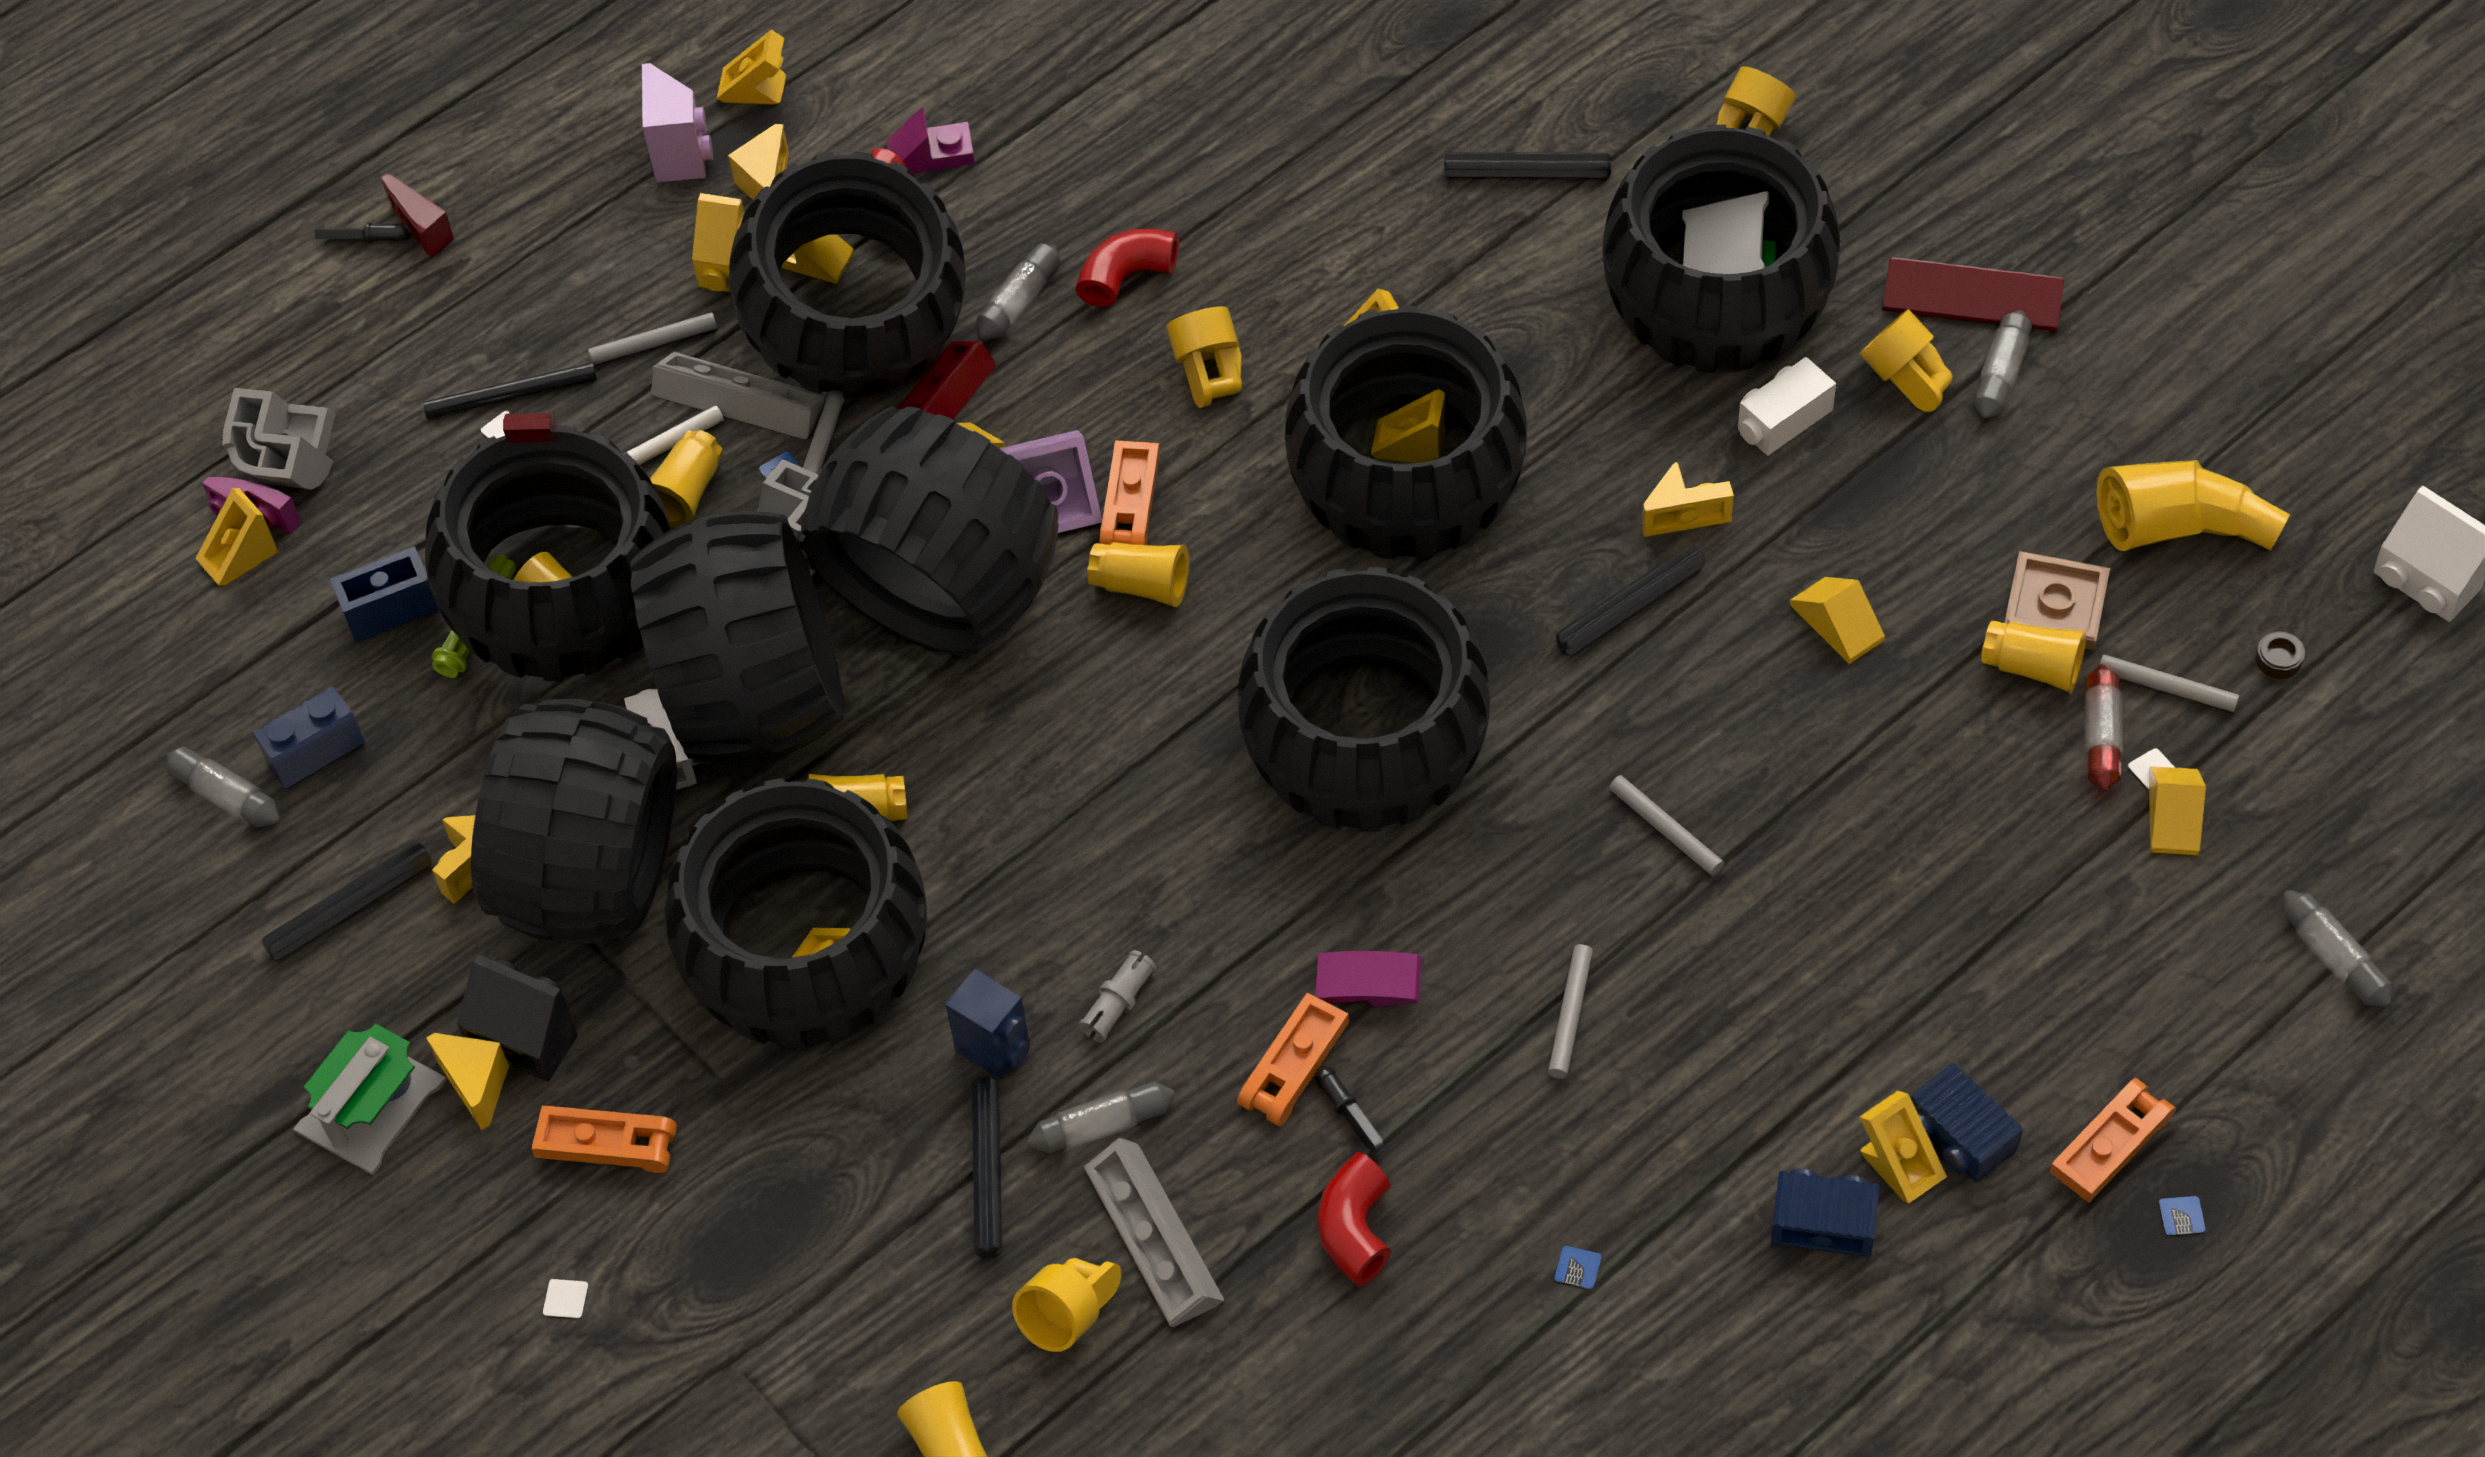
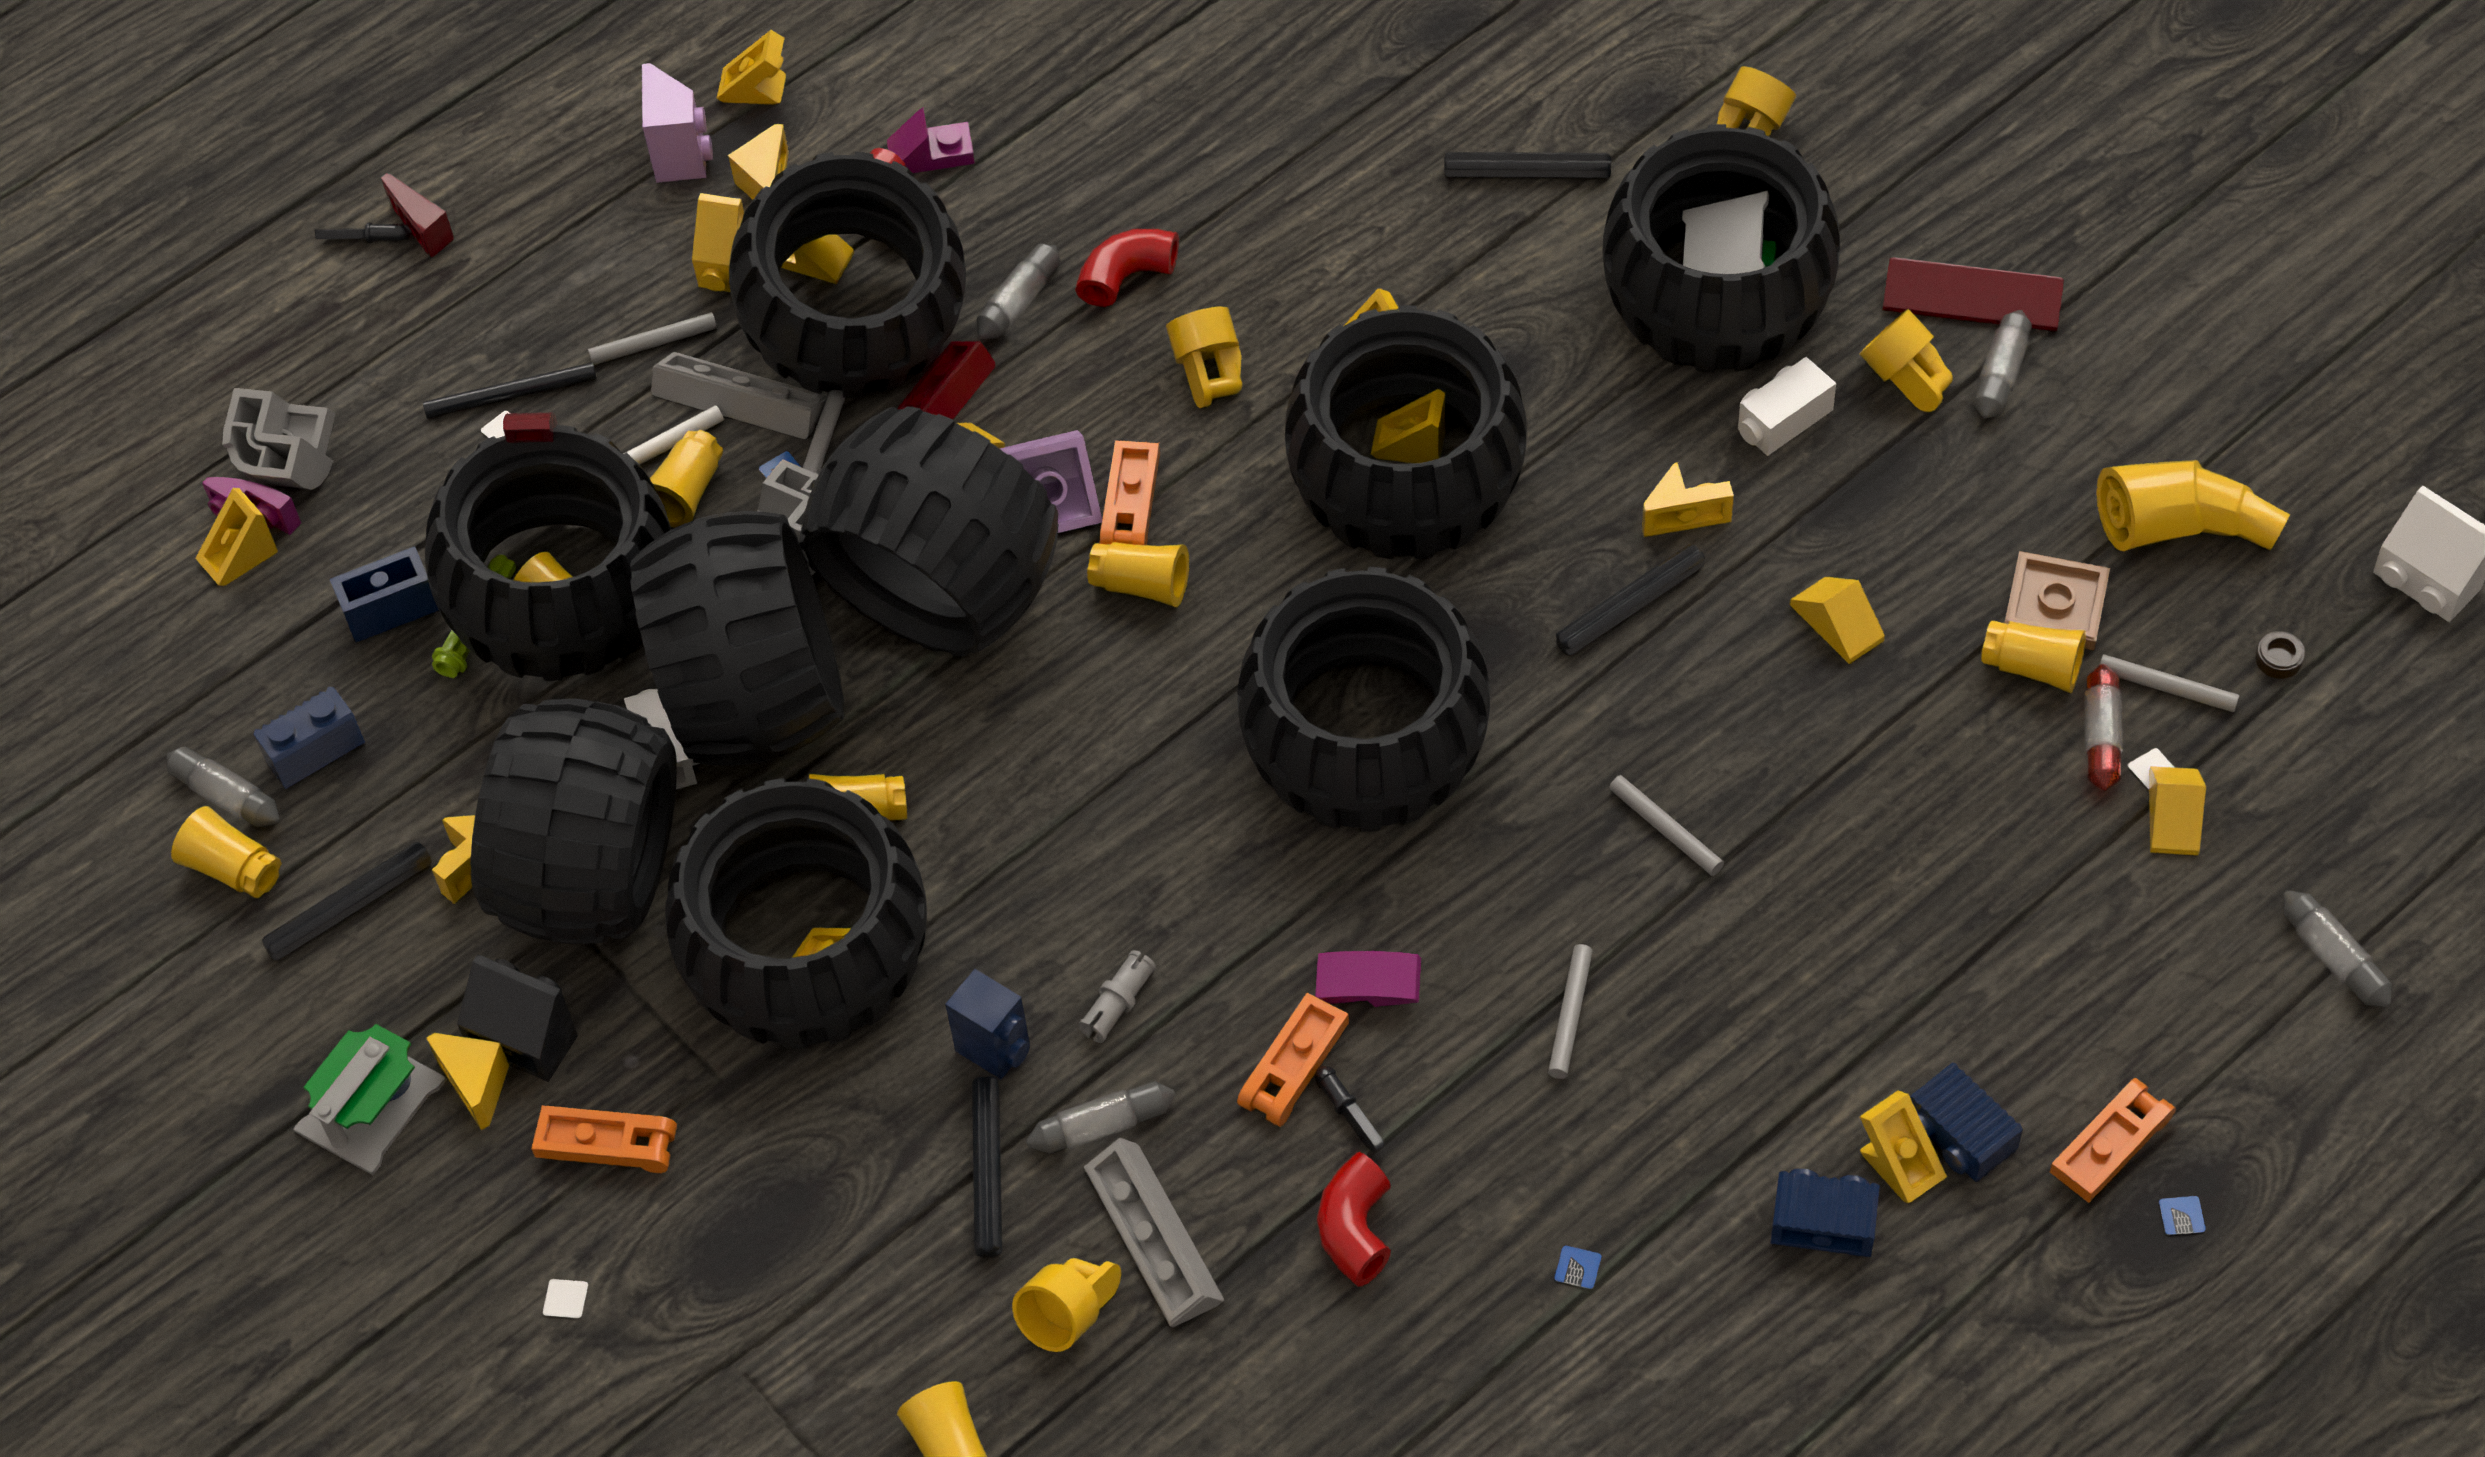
none -> yellow plant [171,806,282,898]

